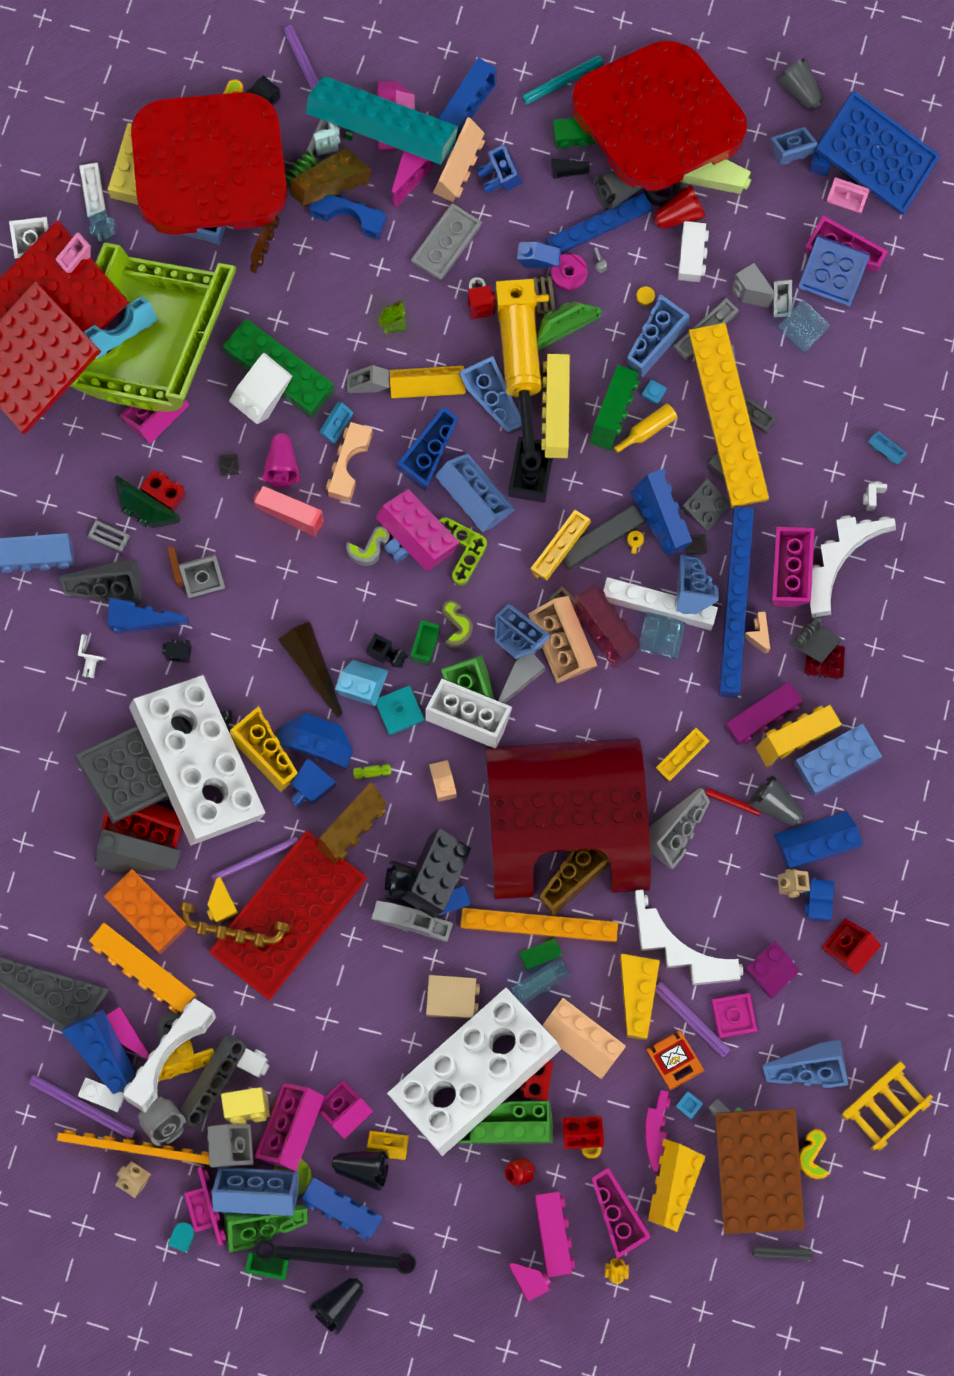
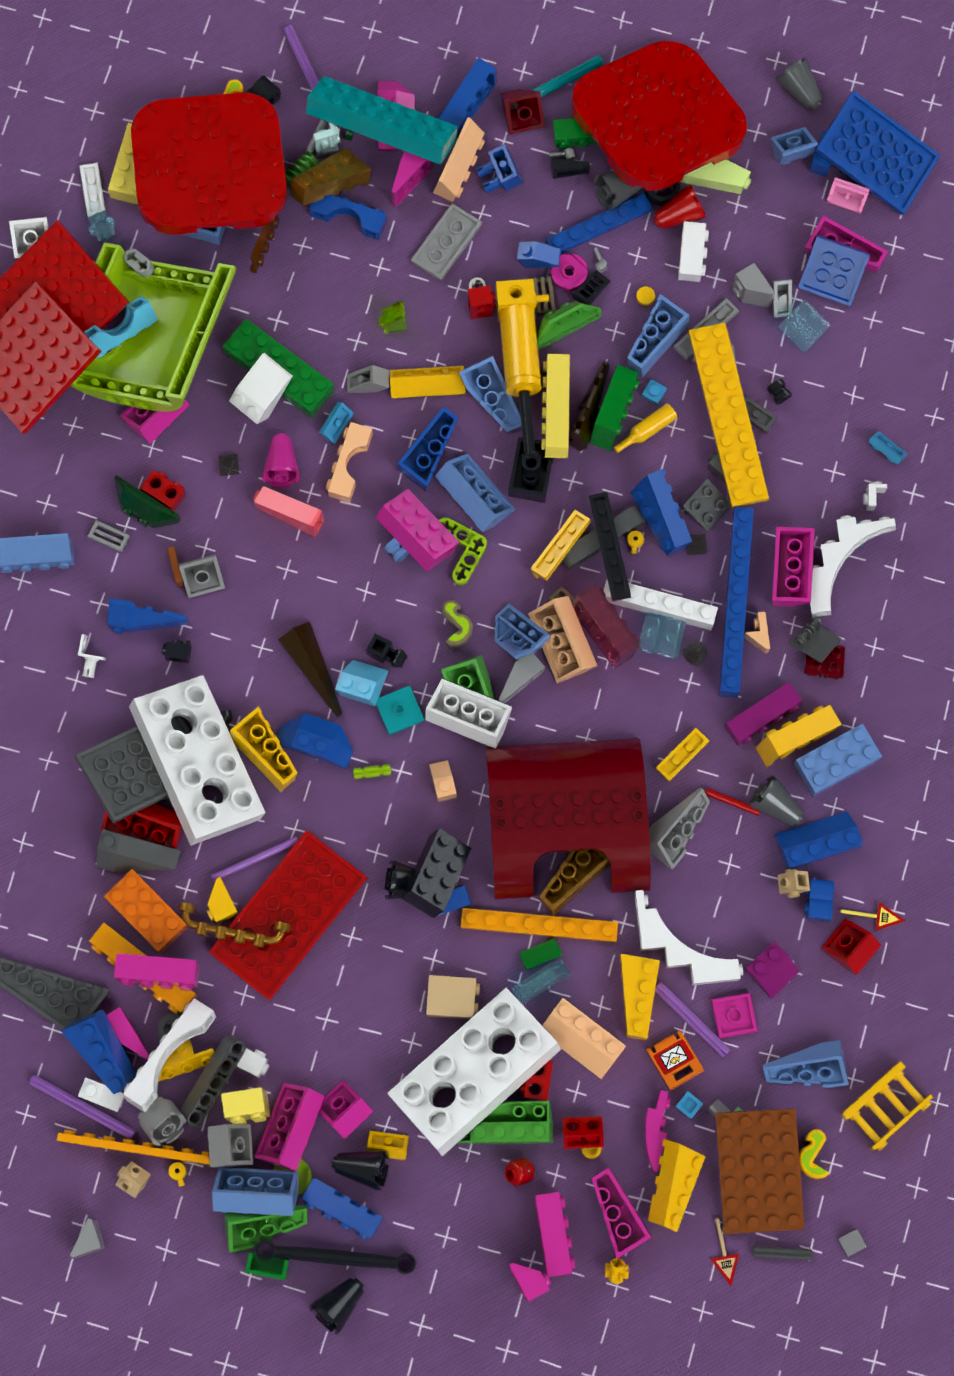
bright pink slope [55,233,91,273] -> none
dark grey wedge [59,559,142,604] -> none
teal piece [168,1222,195,1253] -> none
dark pink bracket [184,1167,226,1246] -> none
blue torso [290,758,336,807] -> none
pearl gold slope [317,782,387,864] -> none
light grey animal [346,526,390,566] -> none
light grey slope [371,901,453,943] -> none
green panel [410,620,440,666] -> none
medium blue wedge [676,554,719,614] -> none
none -> light grey slope [70,1218,106,1258]
none -> dark pink brick [114,954,200,991]
none -> light grey beam [123,249,154,277]
none -> yellow piece [168,1162,187,1187]
none -> dark red slope [501,89,545,134]
none -> light grey hand [549,148,576,160]
none -> dark brown wedge [569,361,609,451]
none -> black slope [573,270,611,305]
none -> black plate [589,492,631,601]
none -> clear smoke piece [681,641,708,667]
none -> piece [710,1218,740,1286]
none -> black wheel [767,379,792,405]
none -> light grey slope [838,1229,867,1257]
none -> piece [840,902,906,931]

